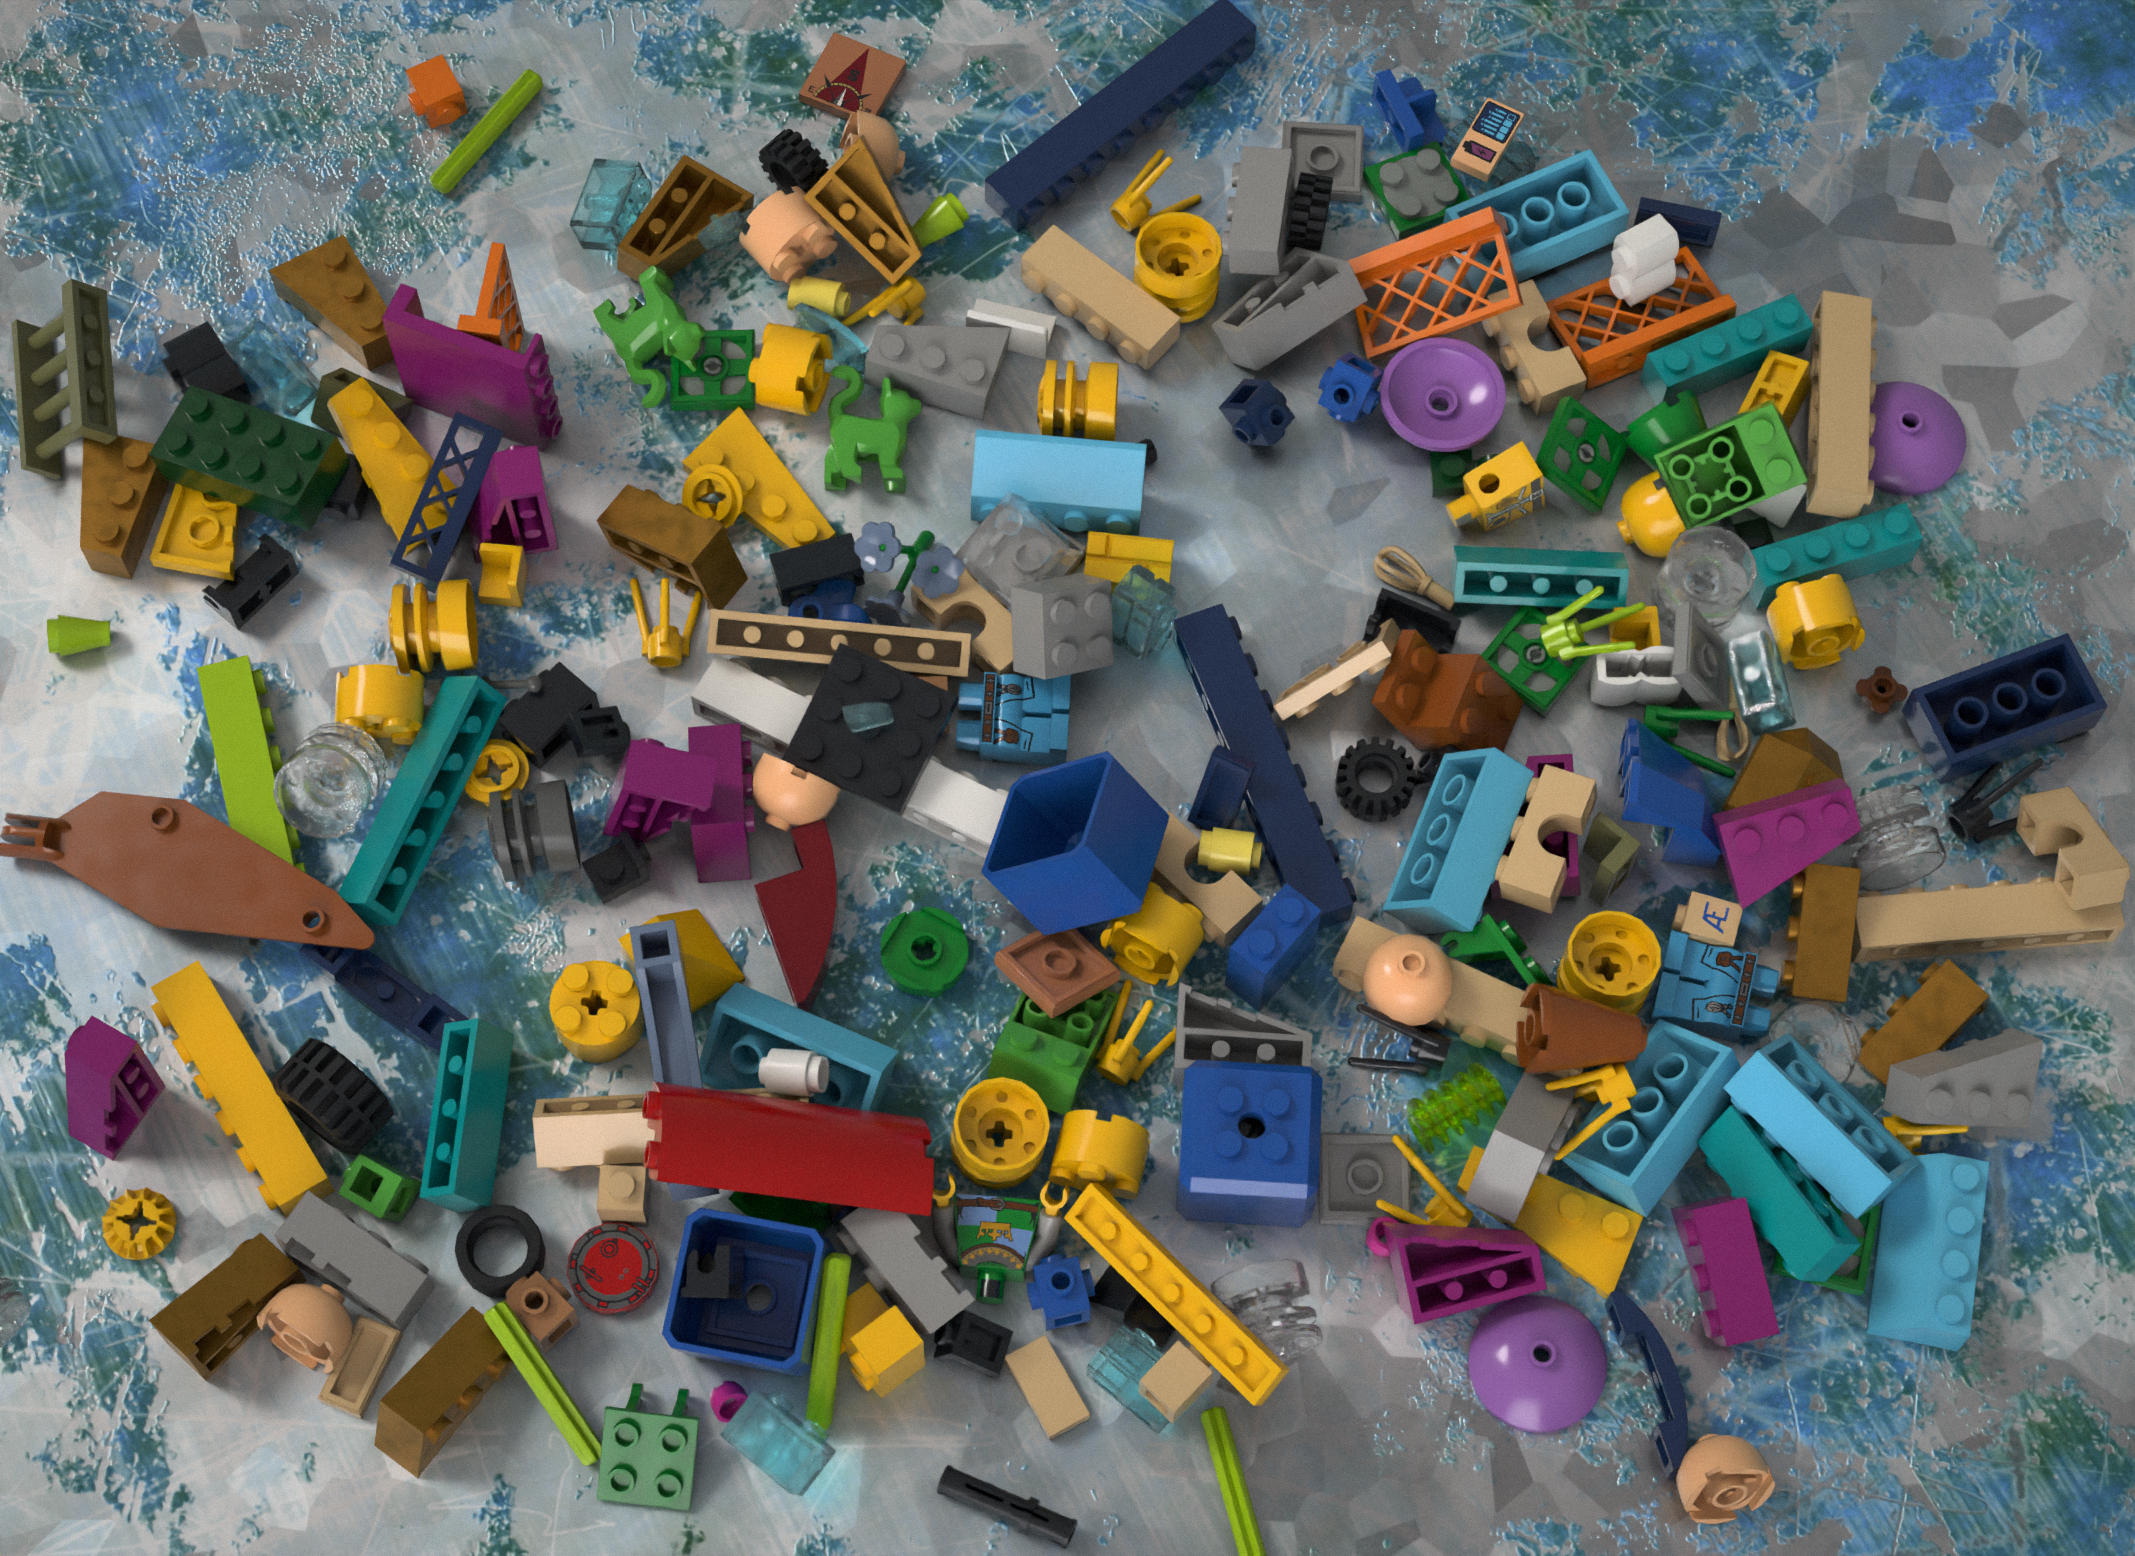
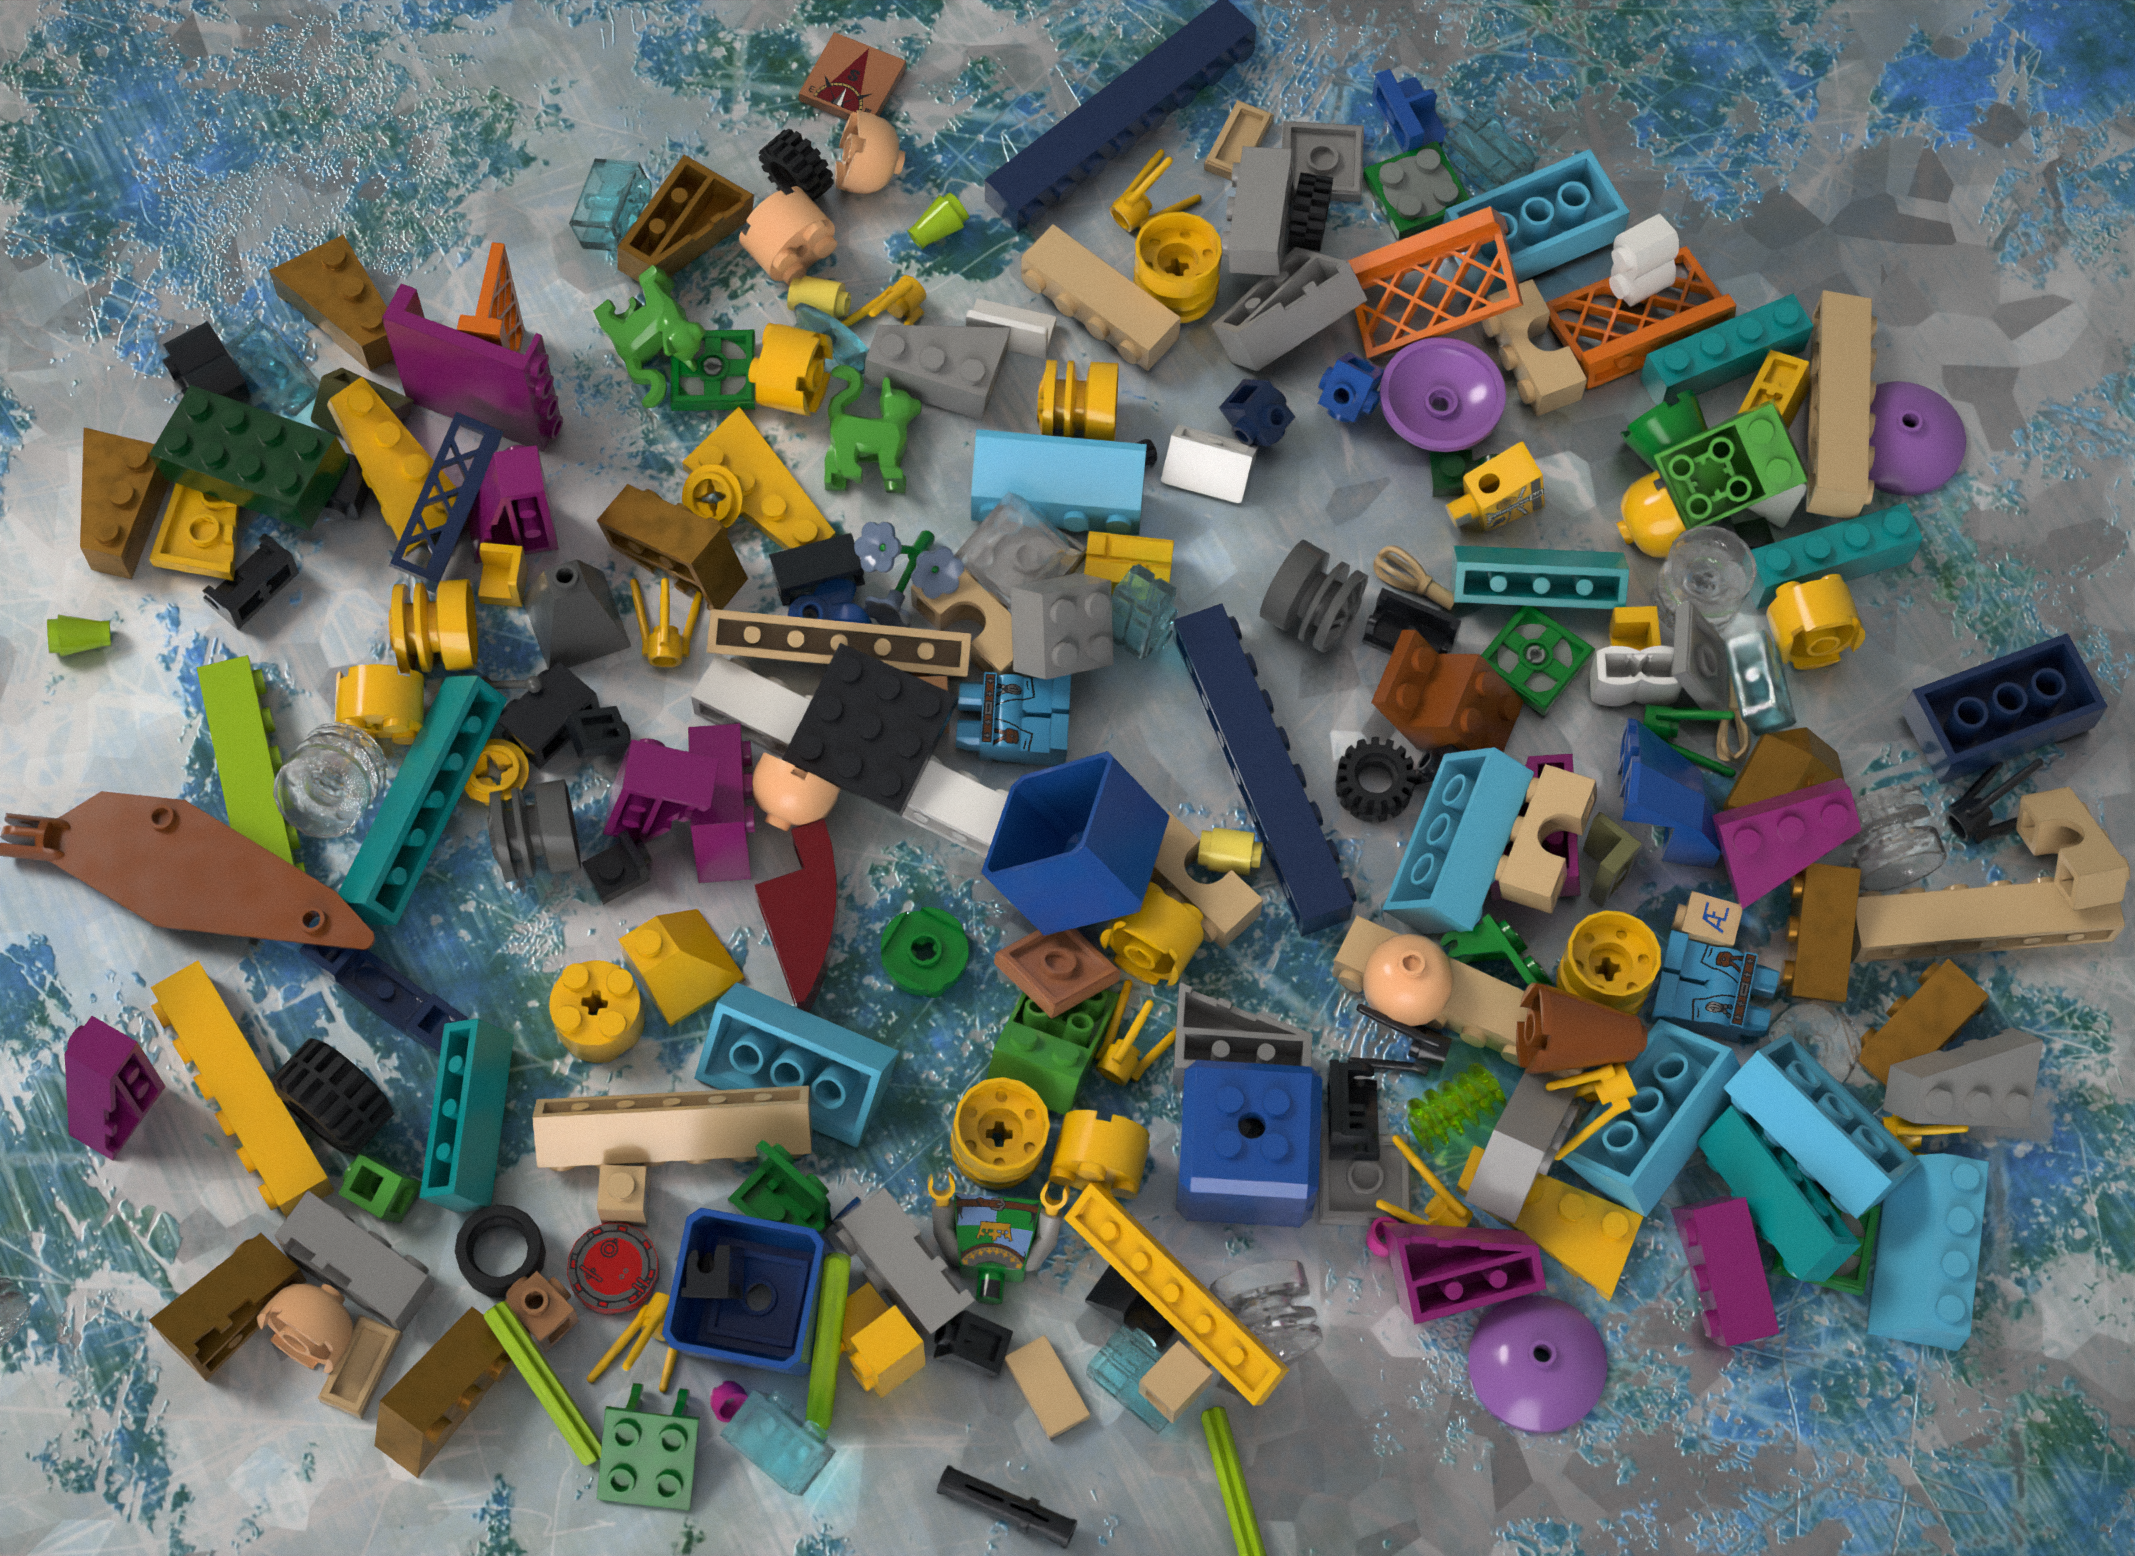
olive fence [11,278,118,480] -> none
yellow gear [102,1187,177,1260] -> none
orange brick [405,54,468,129] -> none
lime axle [430,69,543,194] -> none
sand blue arch [629,920,720,1202] -> none
red cylinder [642,1081,934,1216] -> none
clear light blue piece [697,206,757,250] -> none
white brick [758,1048,830,1097] -> none
pearl gold wedge [803,134,924,285] -> none
clear light blue tile [842,702,894,733] -> none
blue brick [1026,1254,1095,1331] -> none
dark blue tile [1187,745,1257,831] -> none
blue brick [1225,883,1322,1012] -> none
tan wing [1273,618,1401,720] -> none
tile [1450,97,1524,183] -> none
green piece [1535,396,1627,513] -> none
lime plant [1540,586,1646,662] -> none
dark blue slope [1604,1290,1688,1479] -> none
dark blue tile [1633,197,1722,246] -> none
light nougat cylinder [1676,1434,1775,1524] -> none
reddish brown plate [1855,666,1908,715] -> none
none -> dark grey slope [522,559,631,671]
none -> yellow plant [587,1292,678,1393]
none -> white panel [1161,424,1259,503]
none -> tan tile [1204,100,1274,181]
none -> dark grey wheel [1260,539,1369,653]
none -> black hinge [1327,1059,1380,1161]

